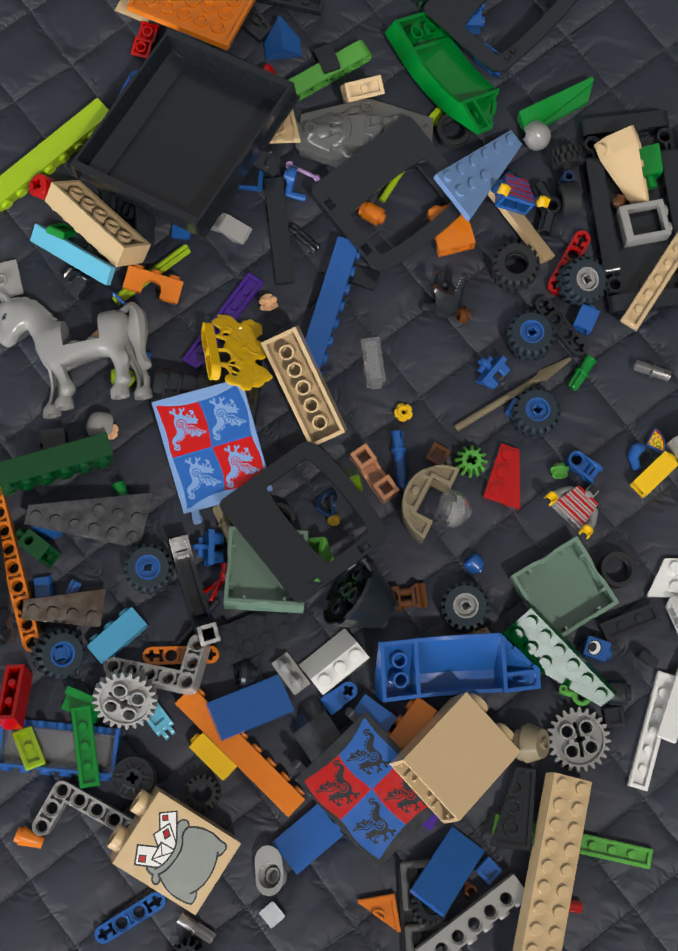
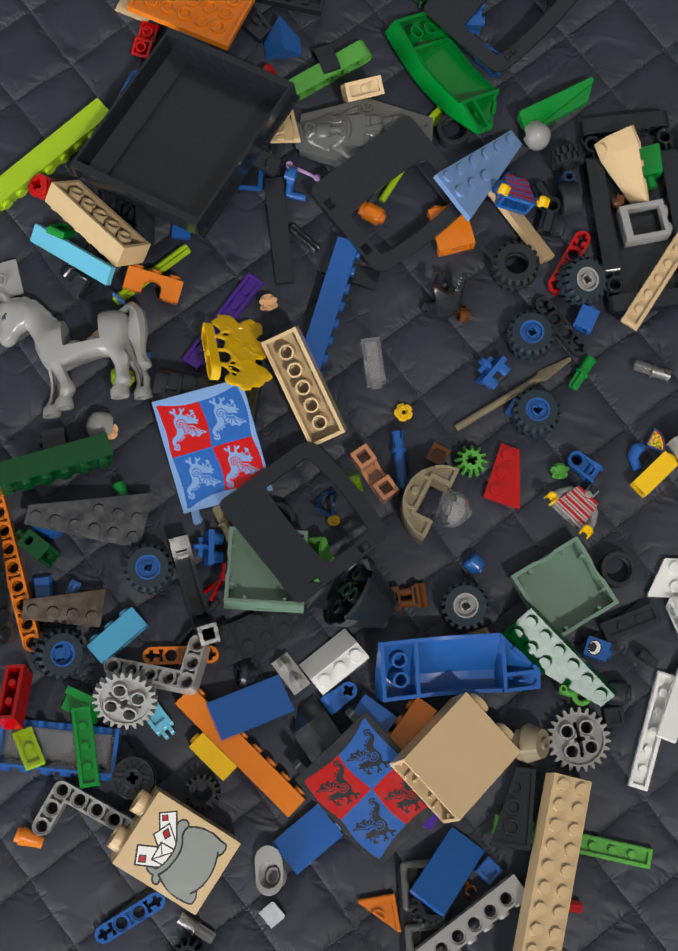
light grey slope [211,213,252,245] -> none

